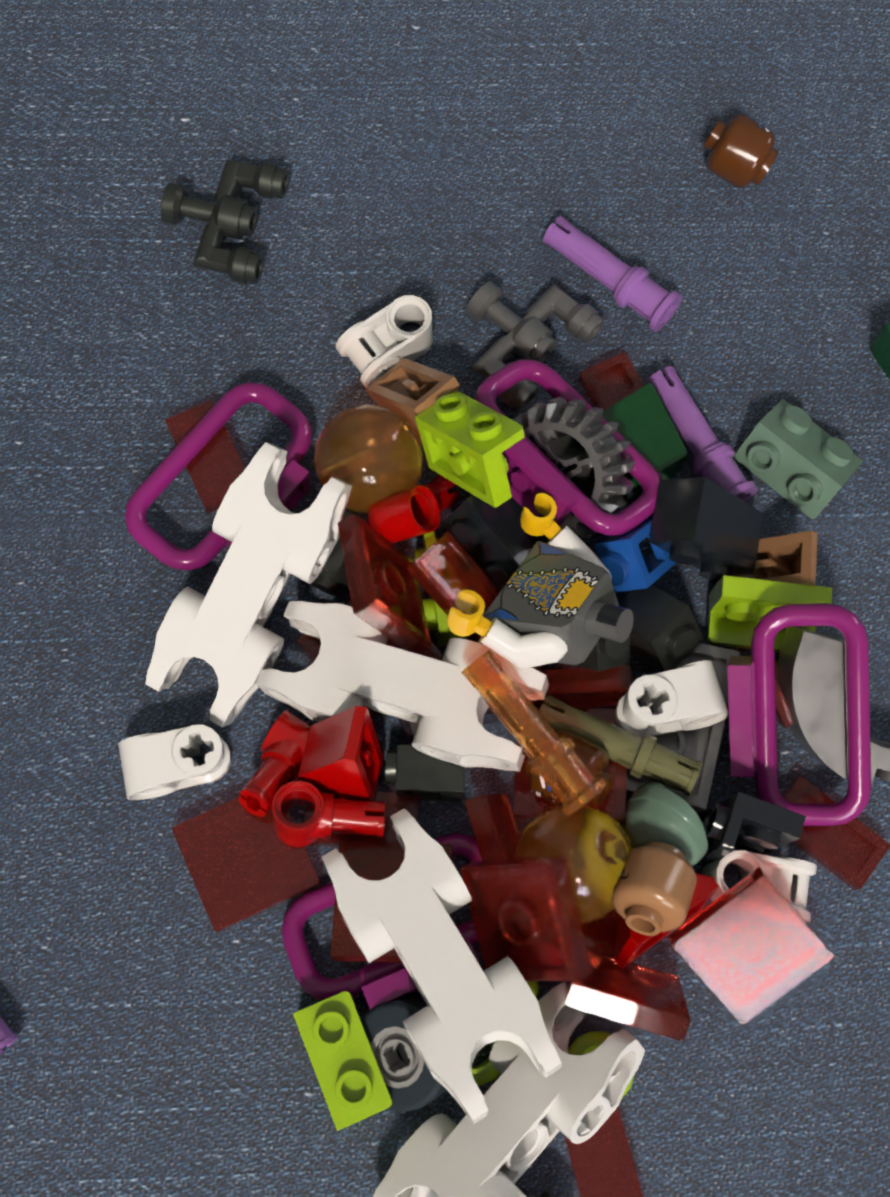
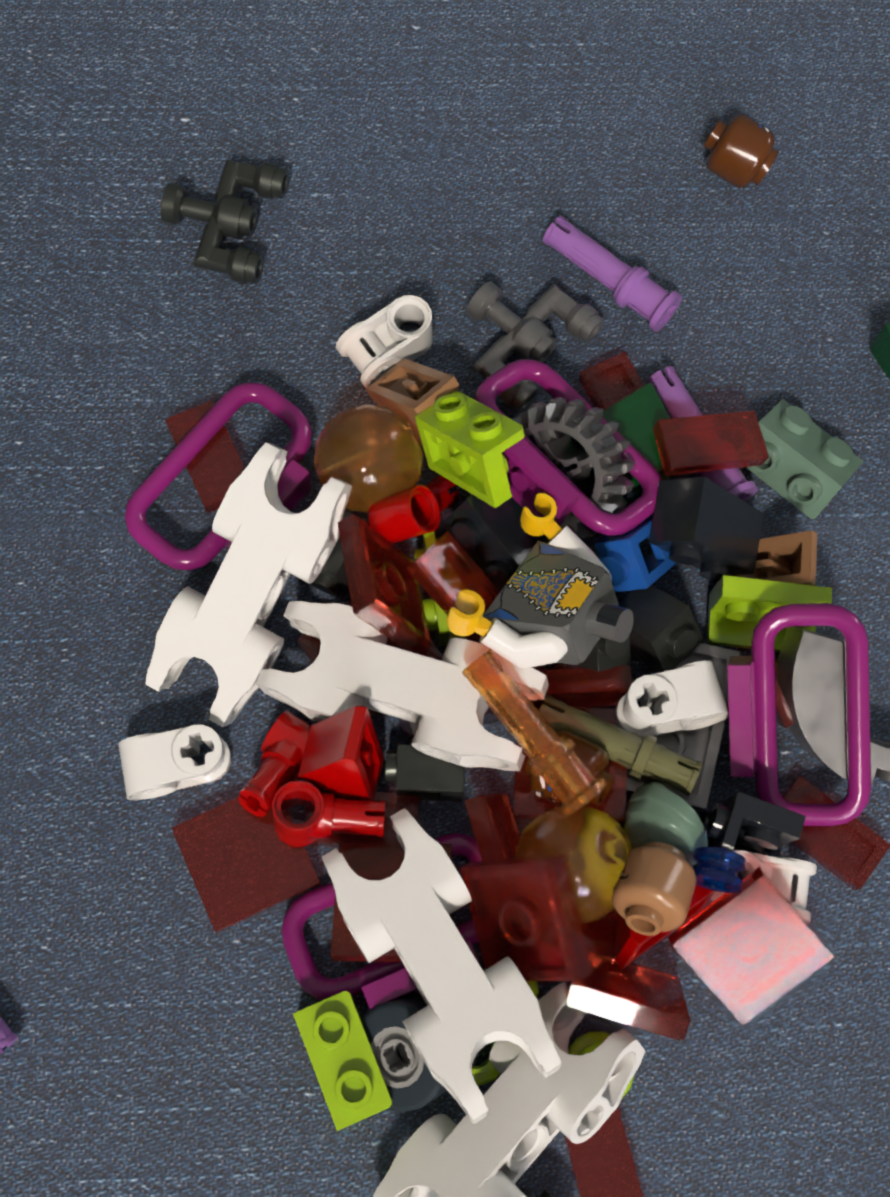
none -> clear red tile [652,410,769,476]
none -> clear blue bush [693,847,746,893]

